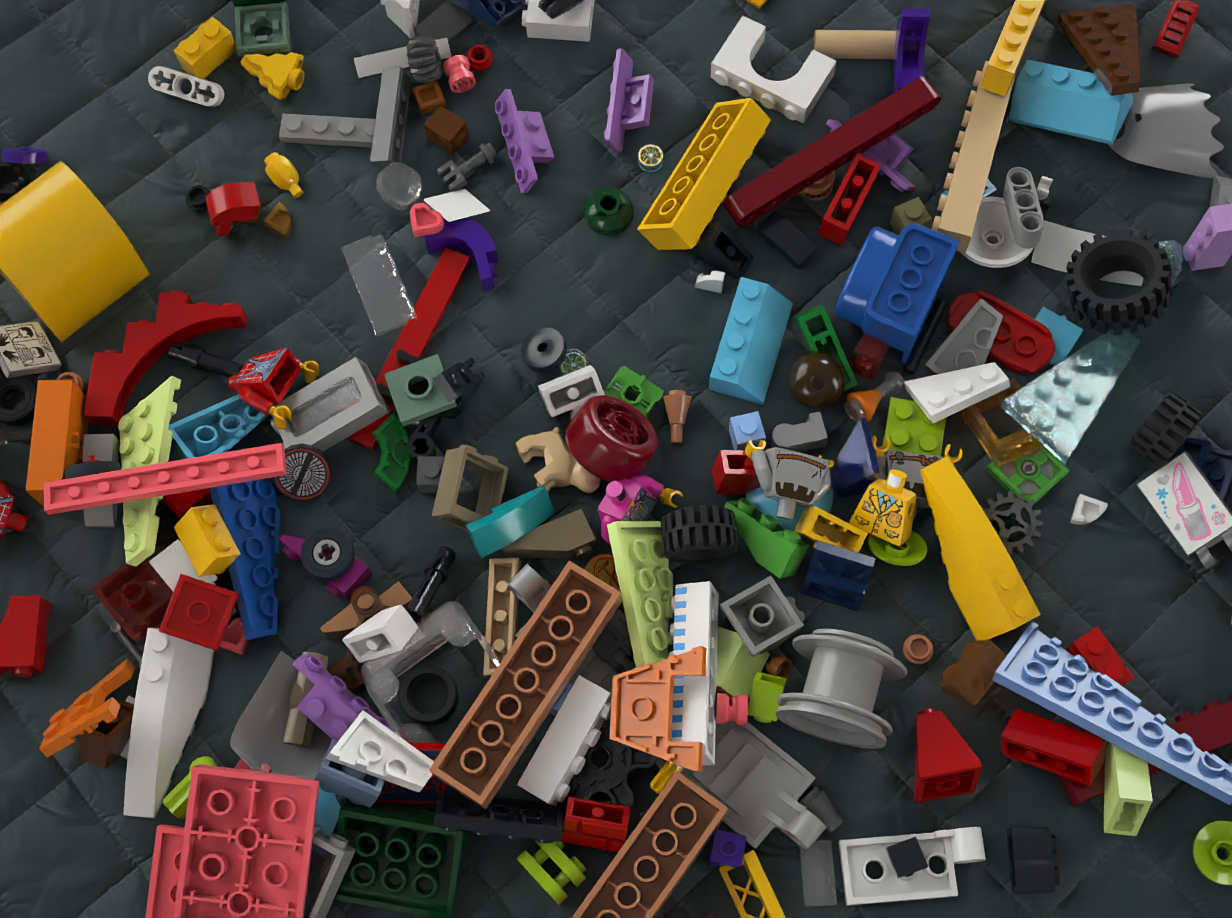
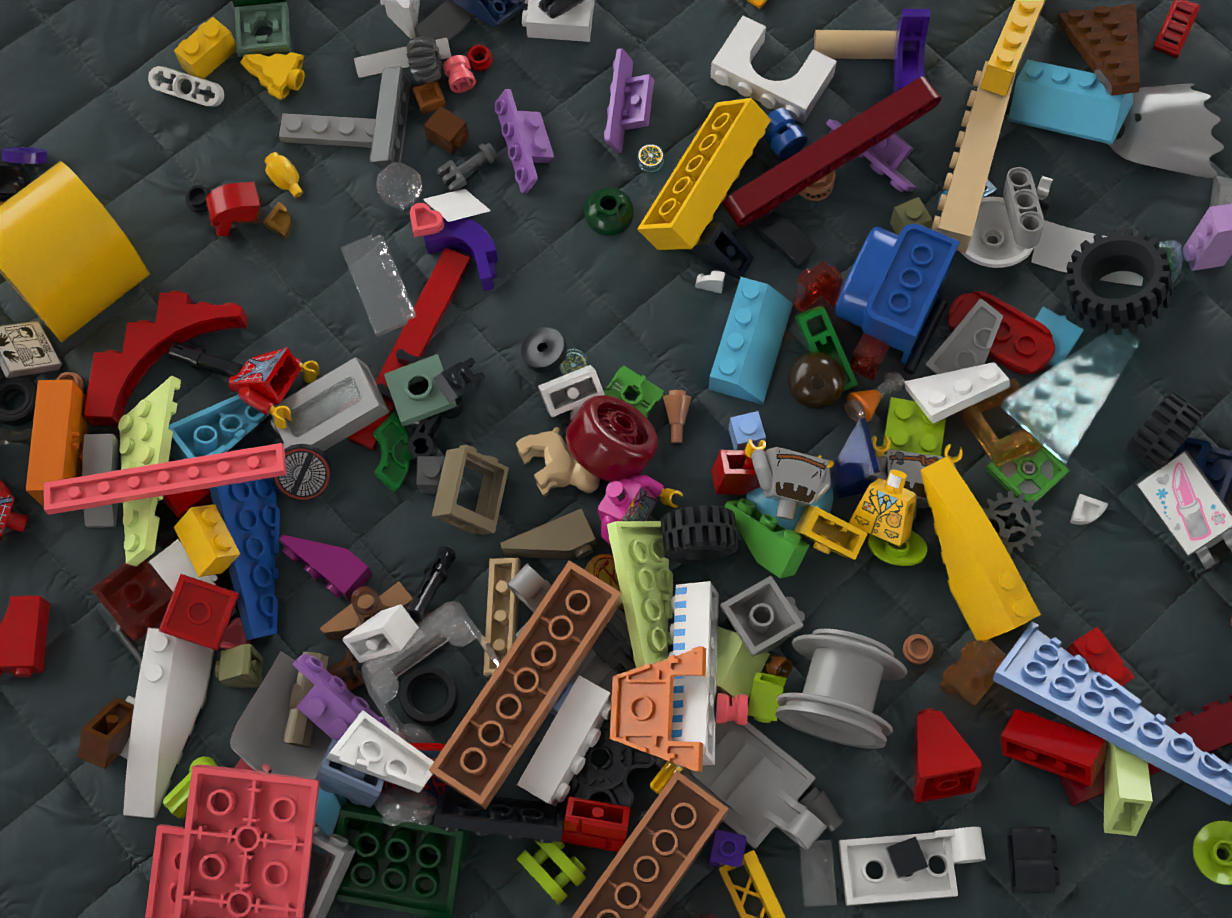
orange wing [39,659,136,758] -> none
black wheel [65,455,121,479] -> none
black bush [300,527,355,582] -> none
teal slope [466,486,555,558] -> none
light grey leg [771,412,828,452] -> none
dark blue slope [801,540,876,611] -> none
red brick [817,153,882,245] -> none
none -> olive slope [215,644,264,688]
none -> clear dish [375,787,438,826]
none -> blue wheel [763,108,808,160]
none -> clear red bracket [794,260,843,313]

